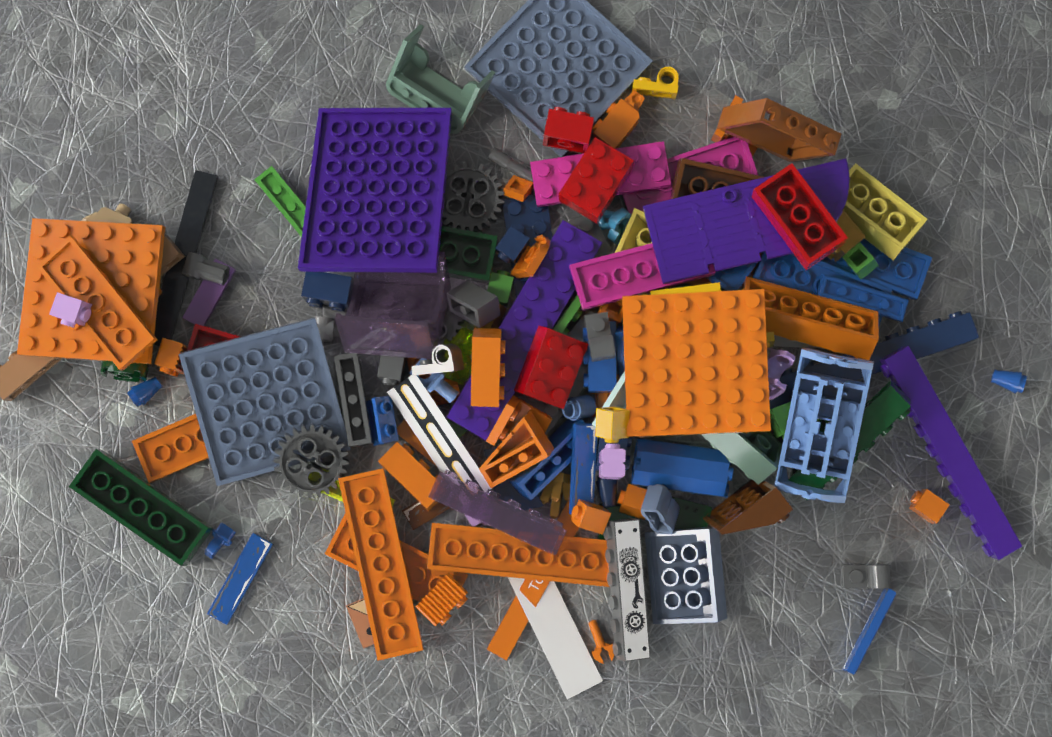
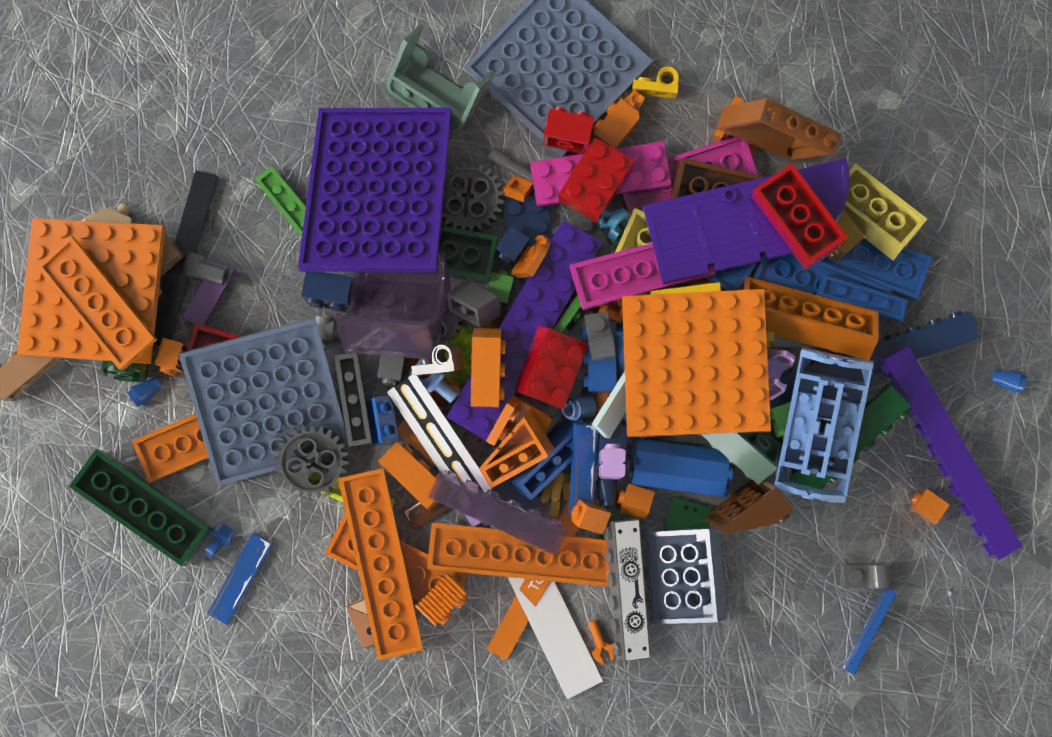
lavender brick [49,292,92,328] -> none
yellow brick [595,406,630,443] -> none
sand blue brick [641,484,680,534] -> none
bright green brick [842,242,879,280] -> none

